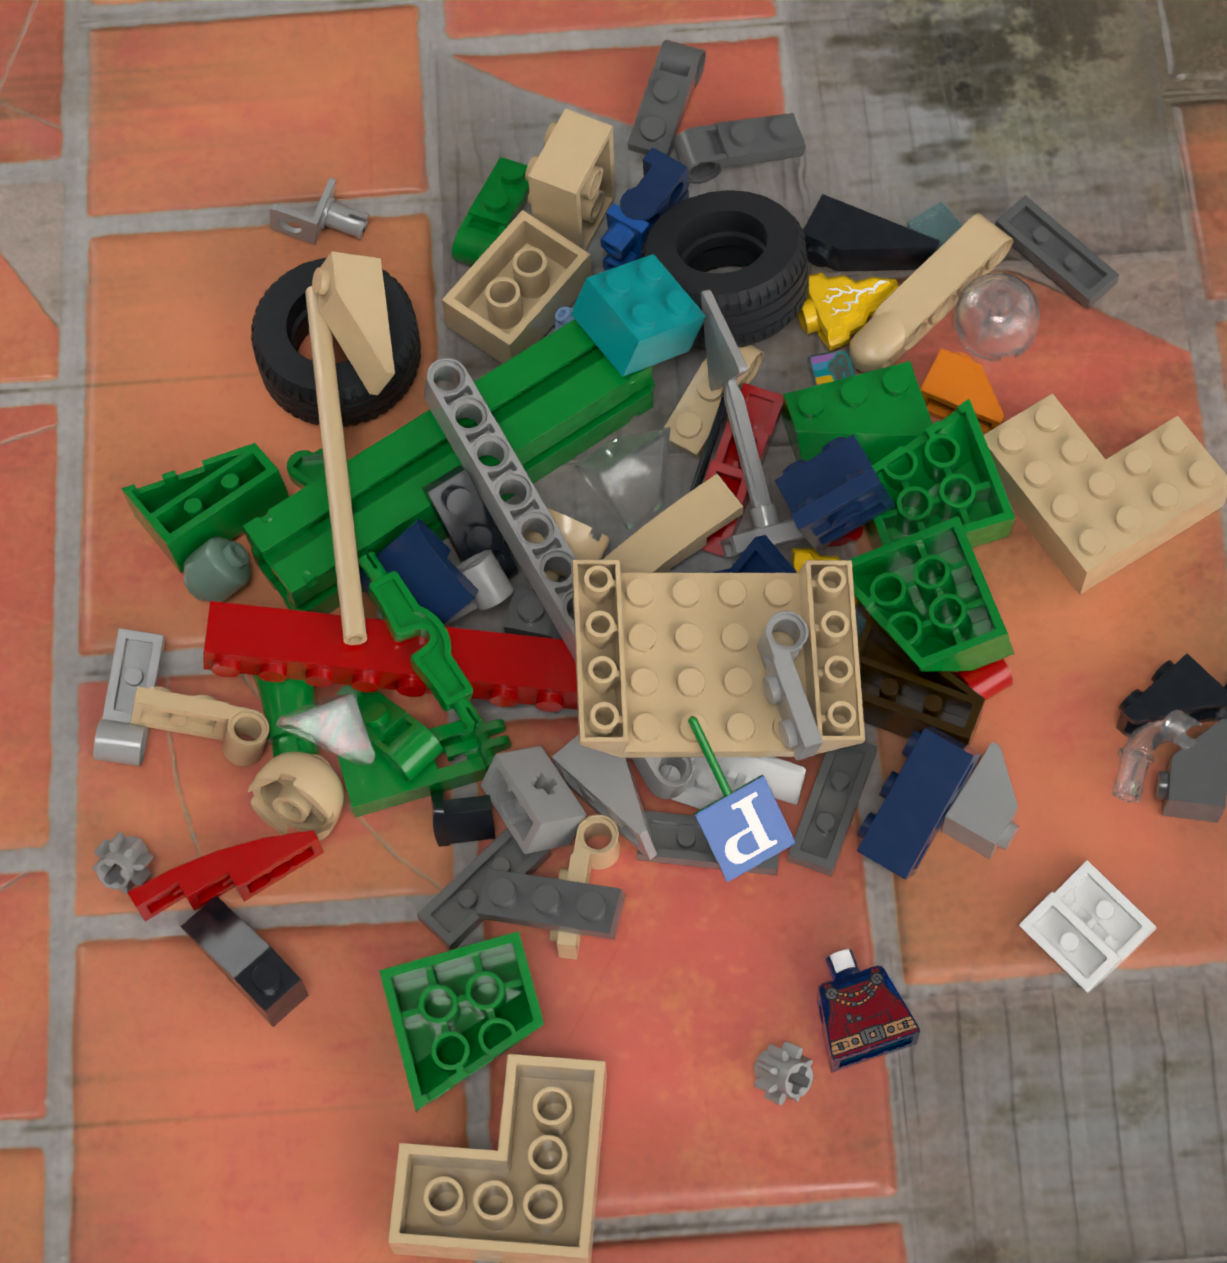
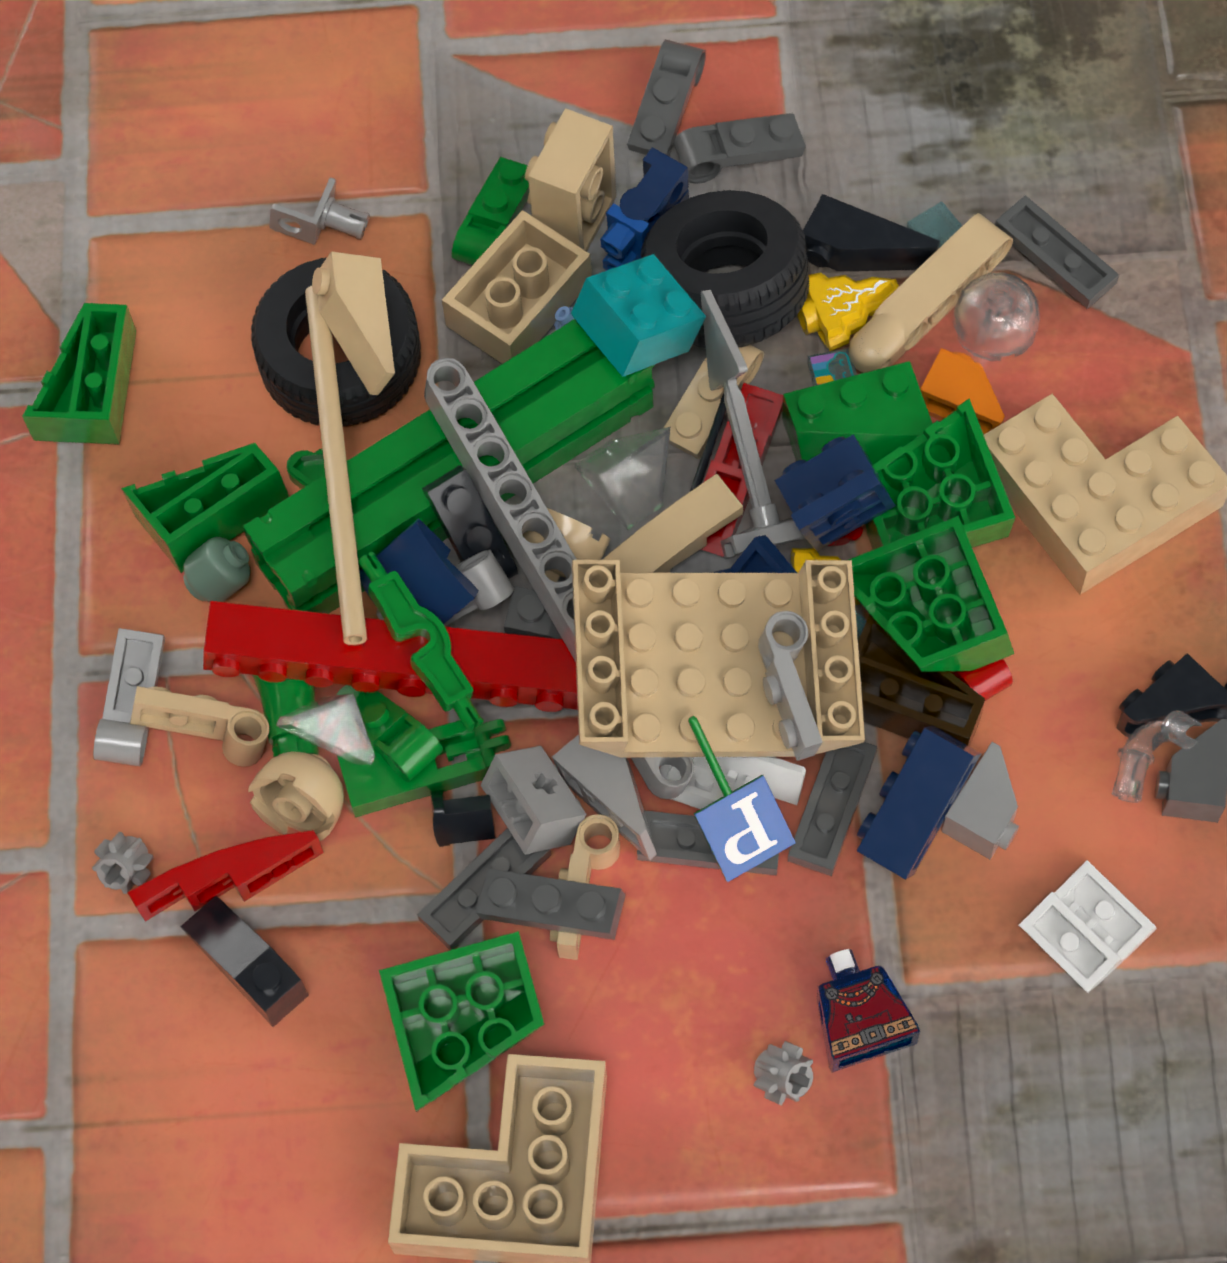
none -> green wedge [22,303,137,444]

